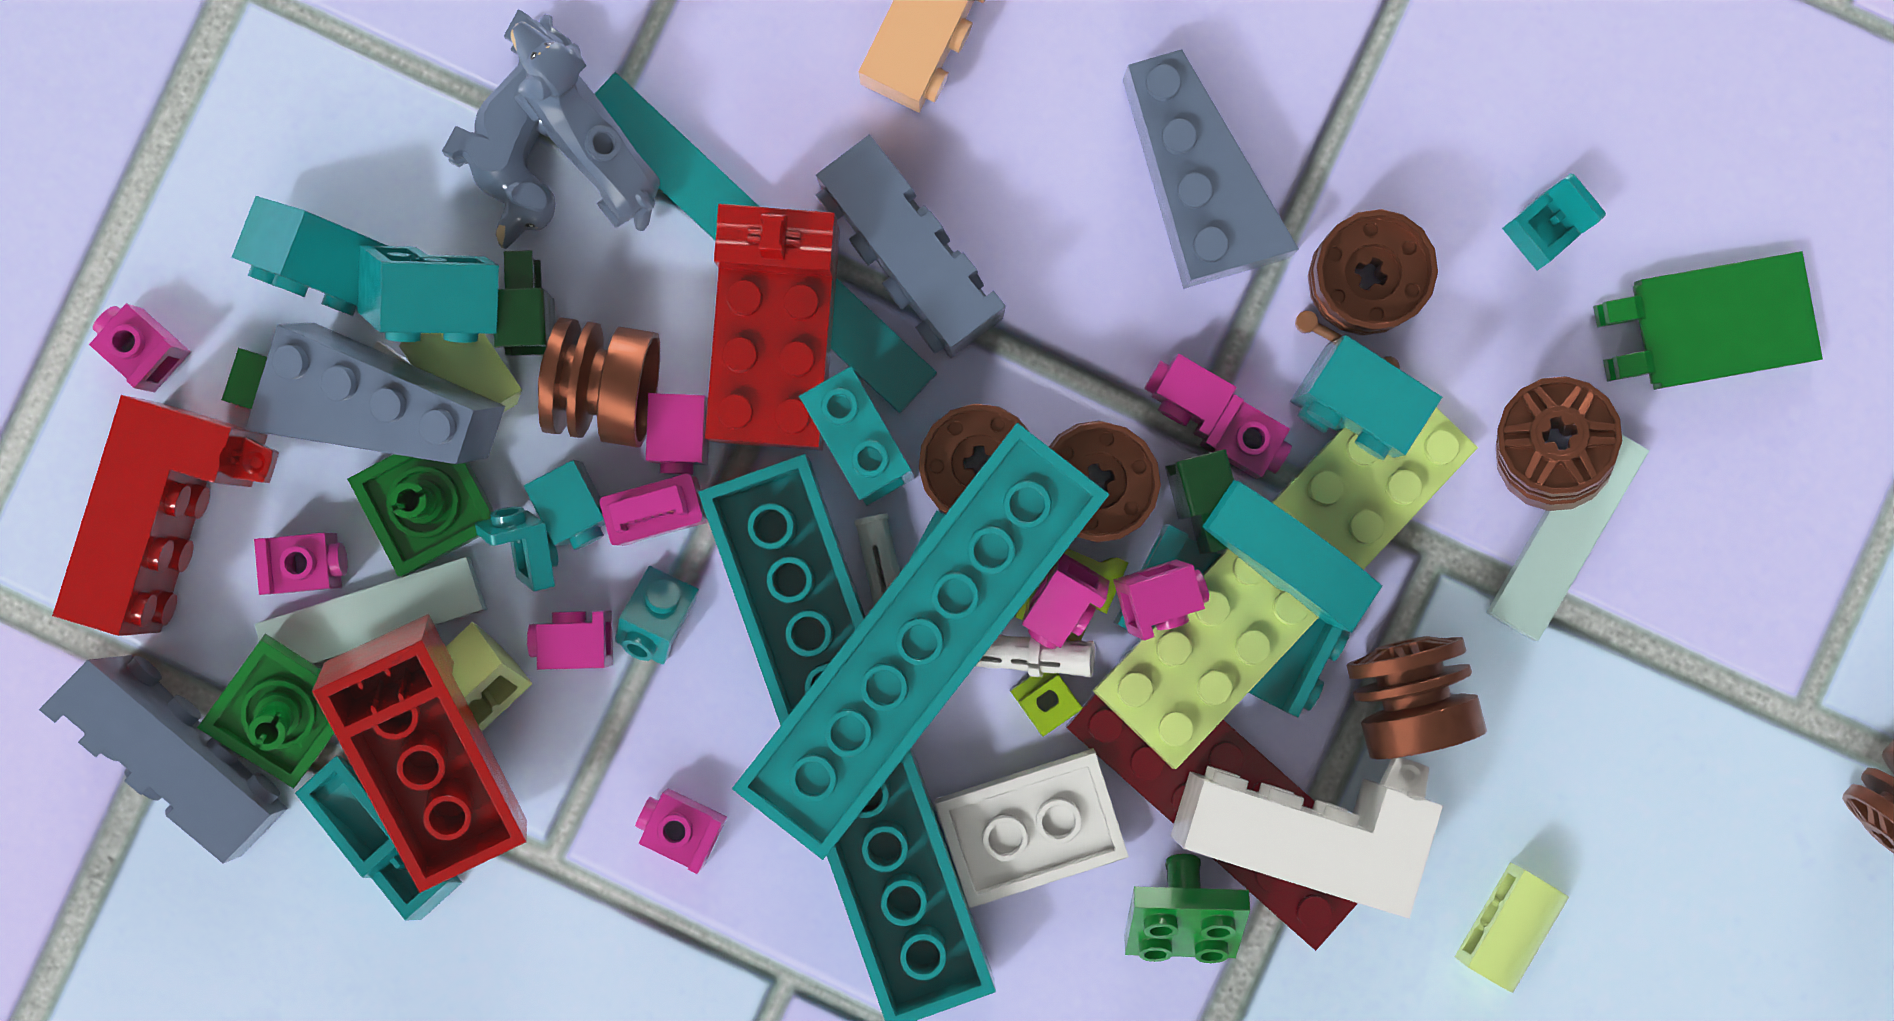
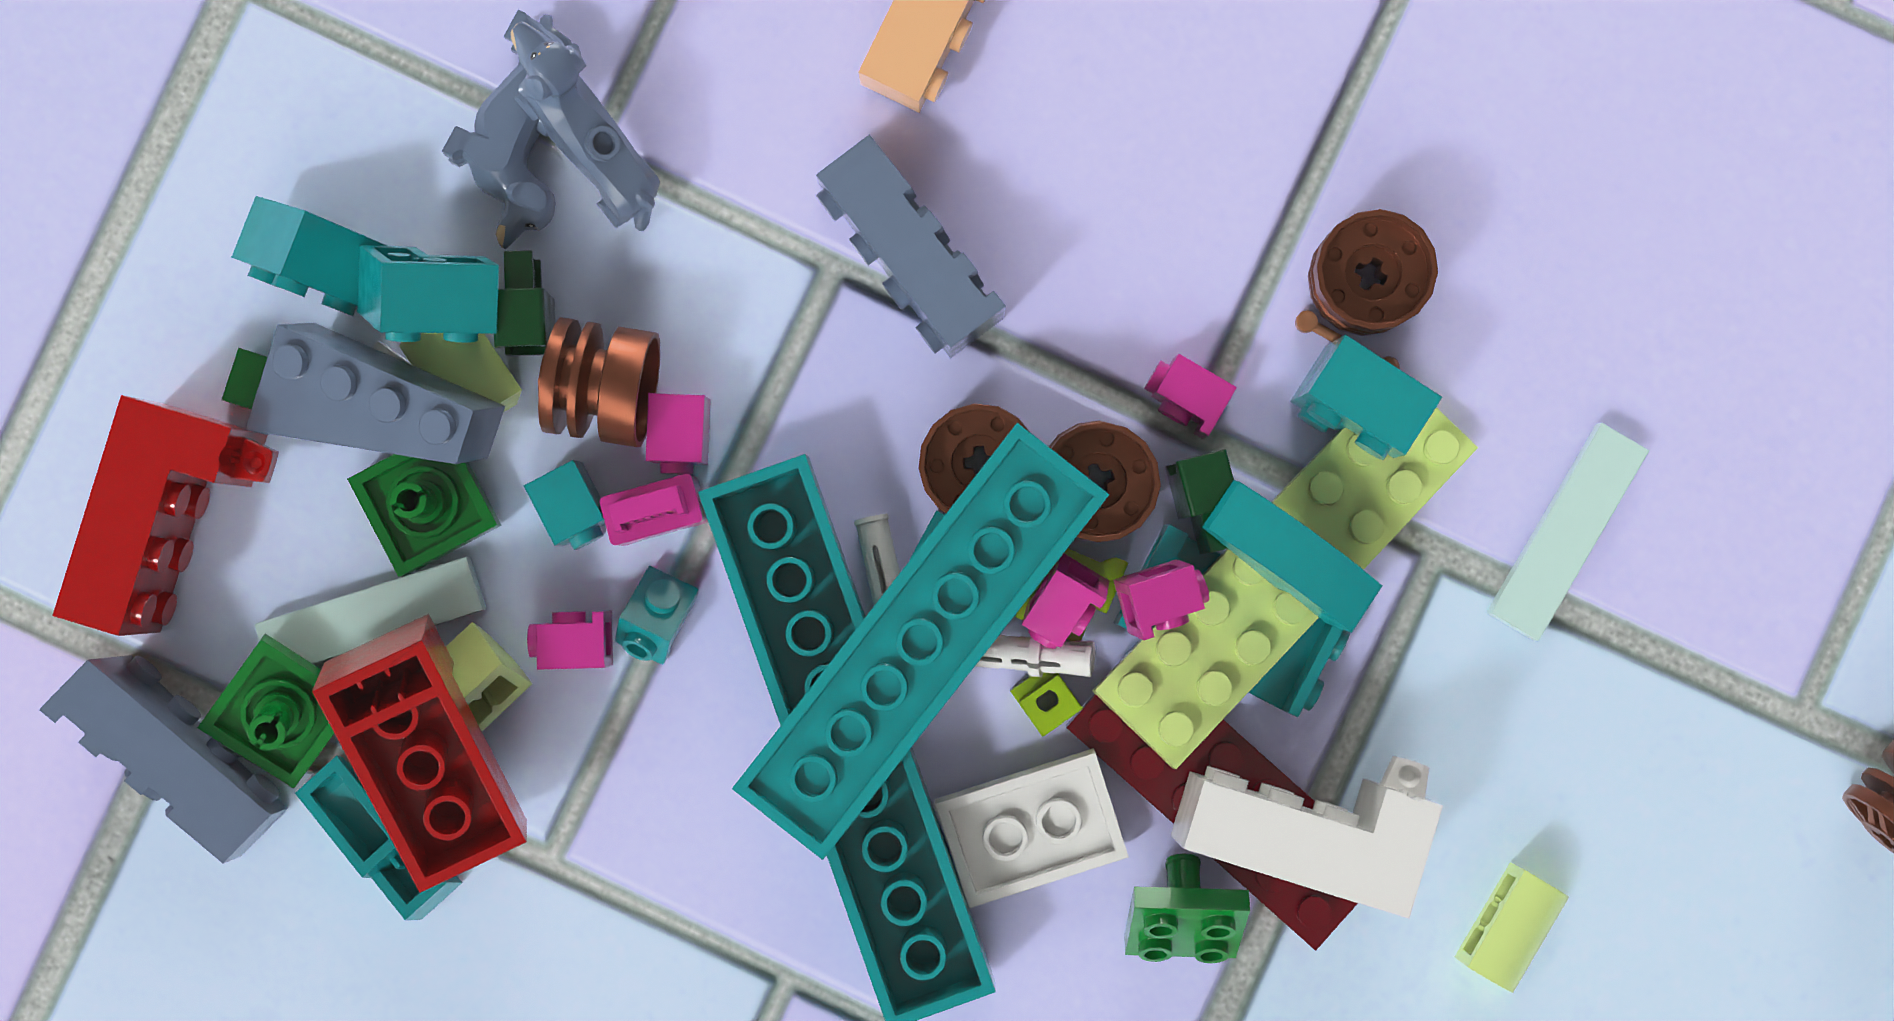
dark pink brick [88,303,191,393] -> none
dark pink brick [254,533,348,595] -> none
teal bracket [475,507,559,592] -> none
teal tile [594,72,937,414] -> none
dark pink brick [635,788,727,875] -> none
red hinge [705,204,840,451] -> none
teal panel [799,366,915,506] -> none
sand blue wedge [1123,49,1299,289] -> none
dark pink brick [1199,394,1292,479] -> none
copper wheel [1346,636,1487,760] -> none
copper wheel [1495,376,1622,511] -> none
teal bracket [1502,173,1606,271] -> none
green tile [1593,251,1823,390] -> none

